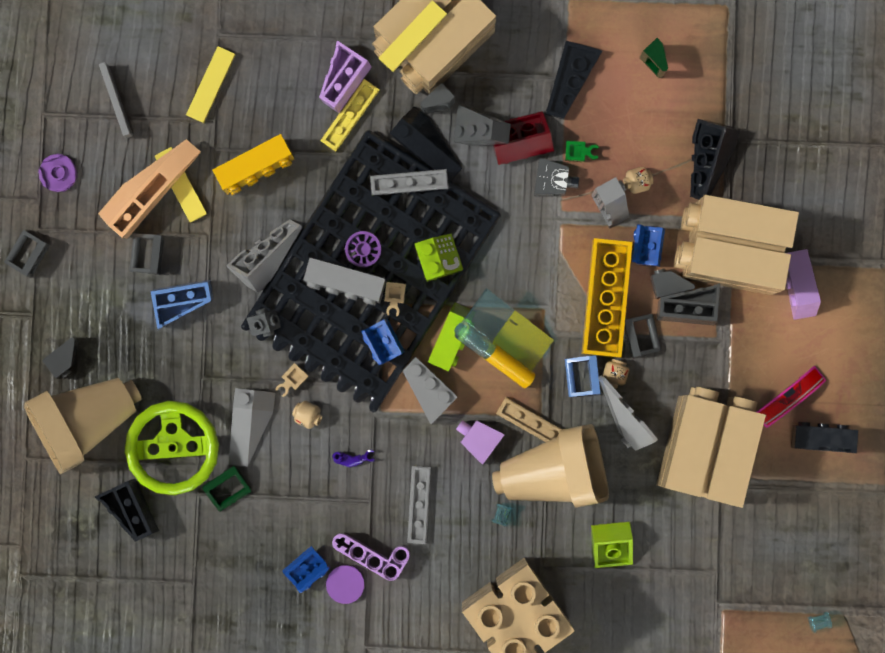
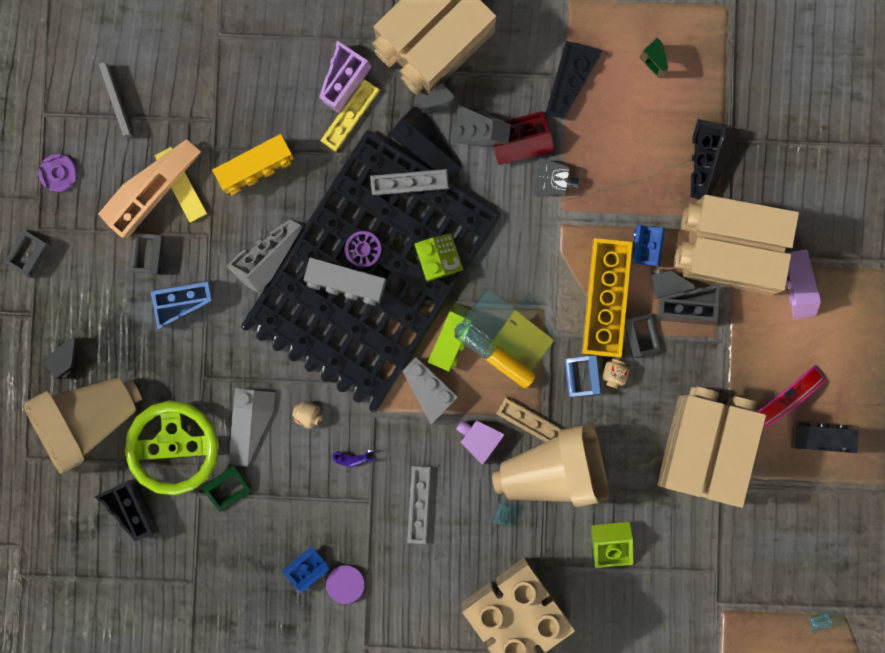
light yellow tile [186,46,236,123] -> none
dark grey brick [247,308,281,337] -> none
tan plate [276,363,309,397] -> none
lavender beam [332,533,410,581] -> none
blue bracket [361,318,405,365] -> none
light yellow tile [379,0,447,72] -> none
tan plate [384,282,406,317] -> none
green plate [565,141,599,162] -> none
light grey wedge [591,177,630,228] -> none
light grey wedge [598,375,658,451] -> none
tan head [623,167,653,194] -> none

